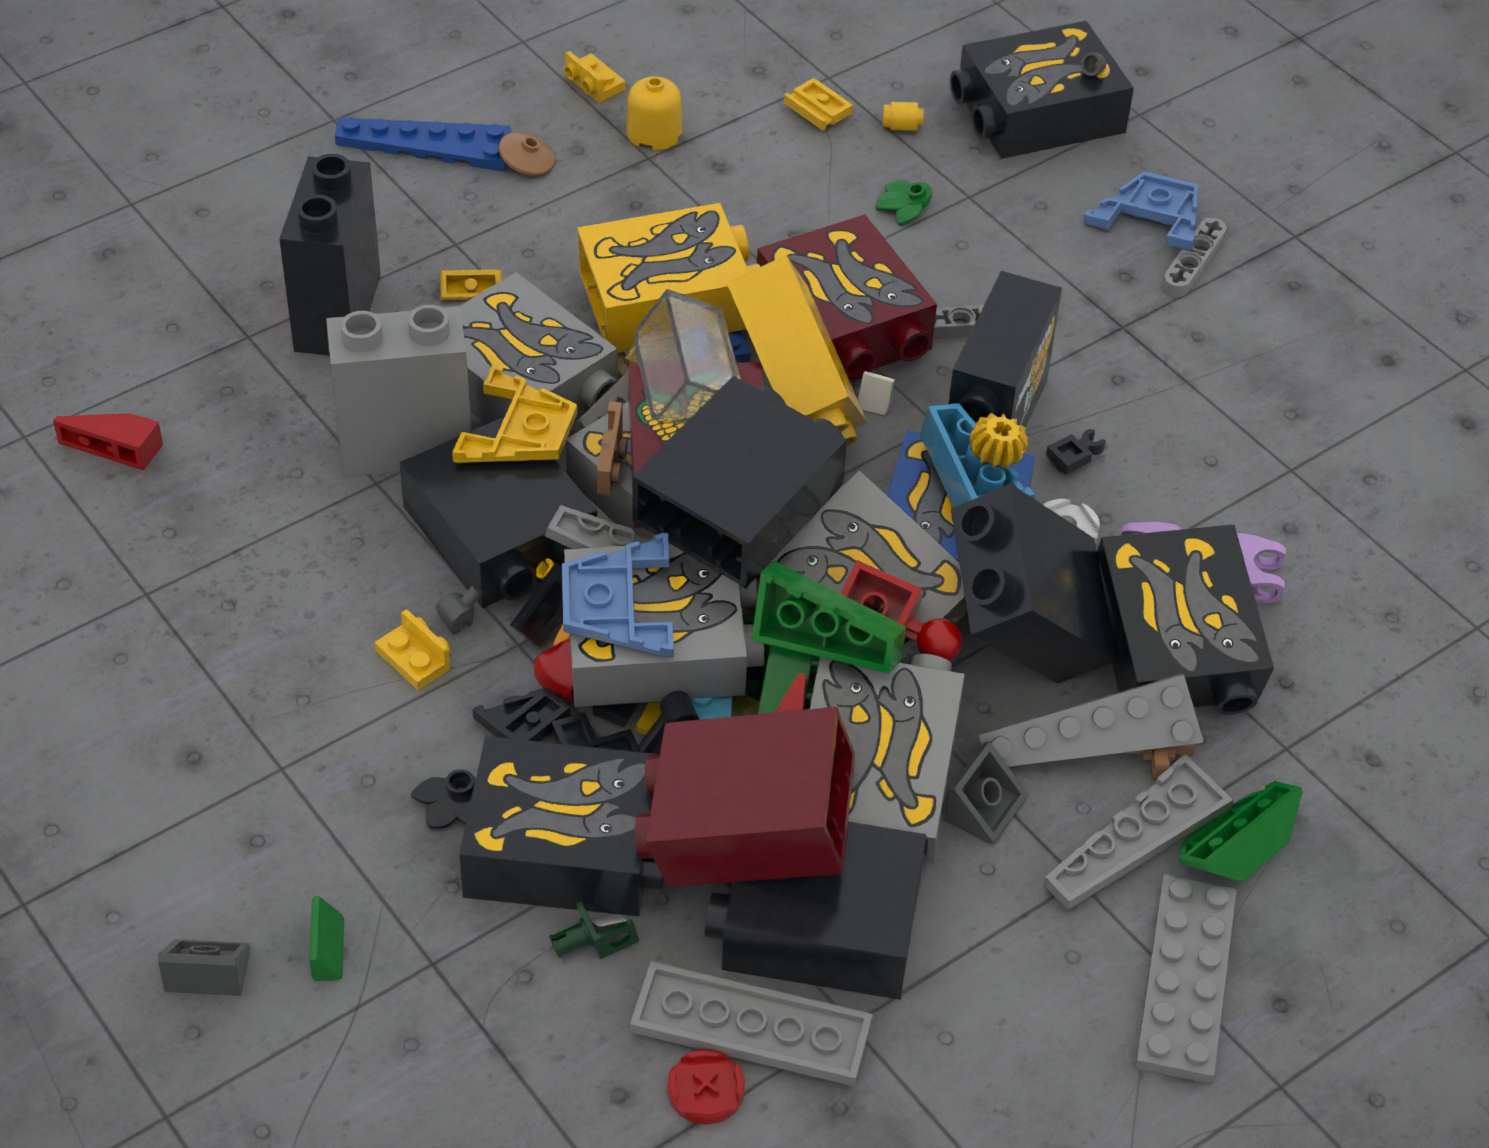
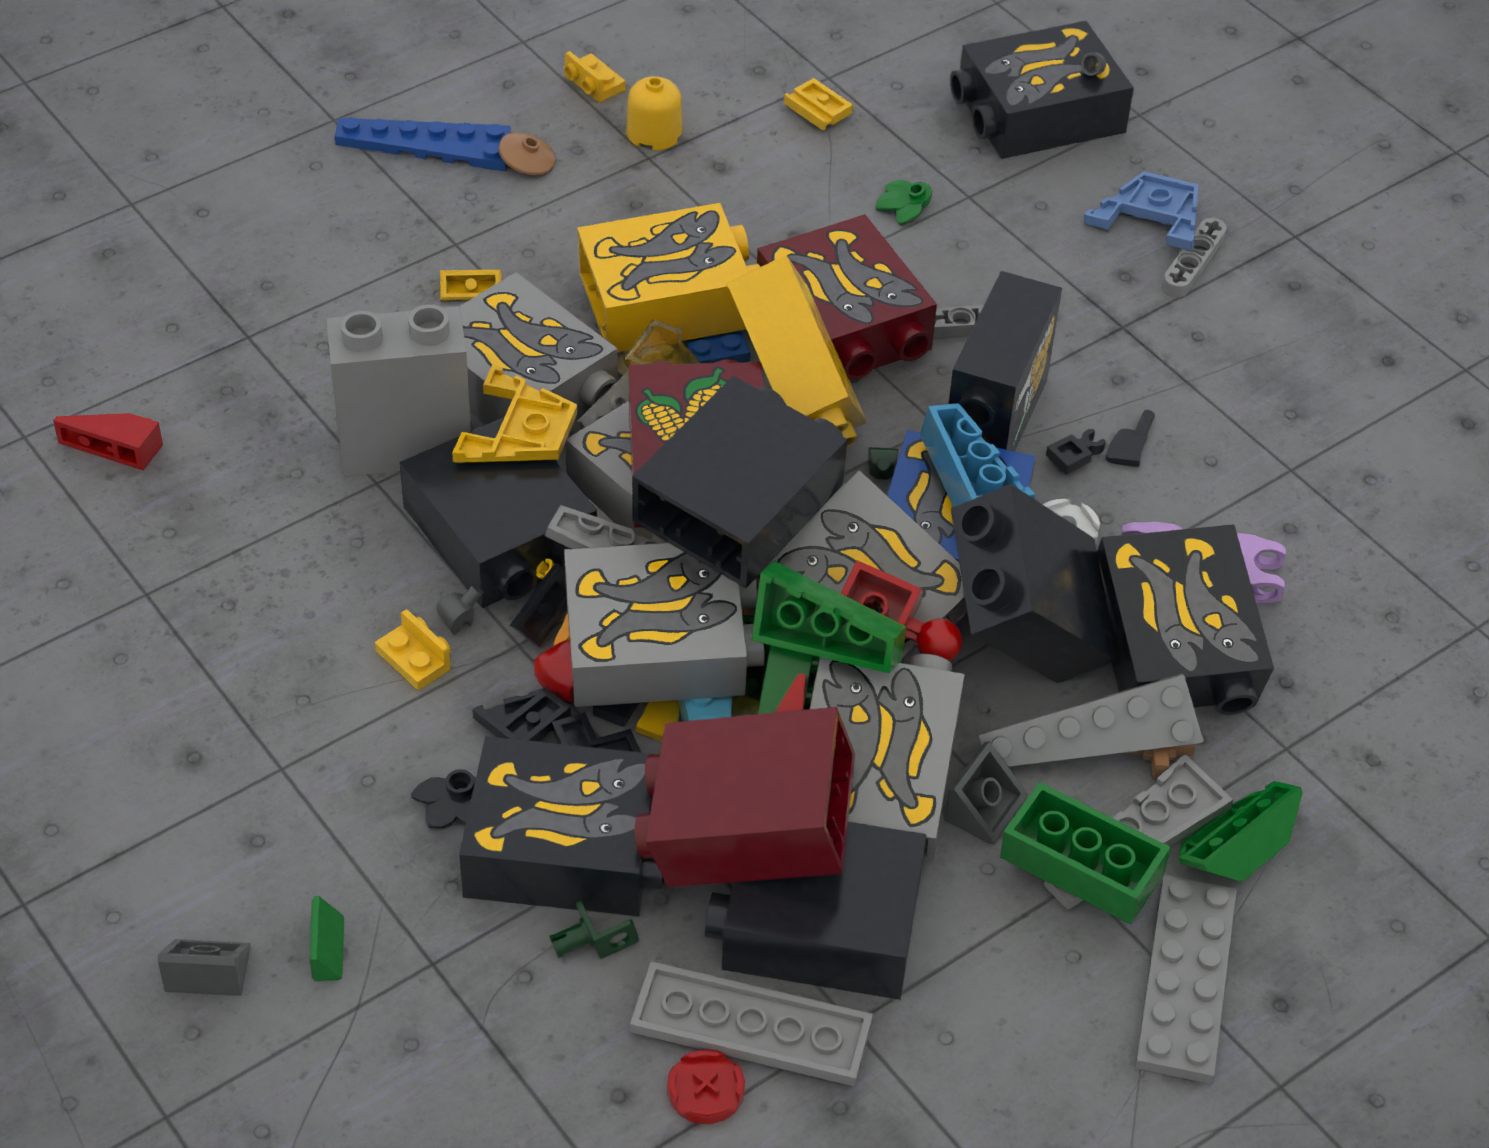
black brick [279,154,381,356] -> none
medium blue wing [562,533,674,657] -> none
white sticker [591,914,627,927] -> none
medium nougat wing [597,401,628,496] -> none
clear windscreen [634,289,740,424] -> none
black piece [638,691,700,754] -> none
white slope [858,371,895,416] -> none
yellow brick [883,102,924,131] -> none
yellow gear [969,413,1028,469] -> none
none -> dark green piece [868,447,899,480]
none -> green brick [1000,782,1171,924]
none -> black piece [1106,410,1155,467]

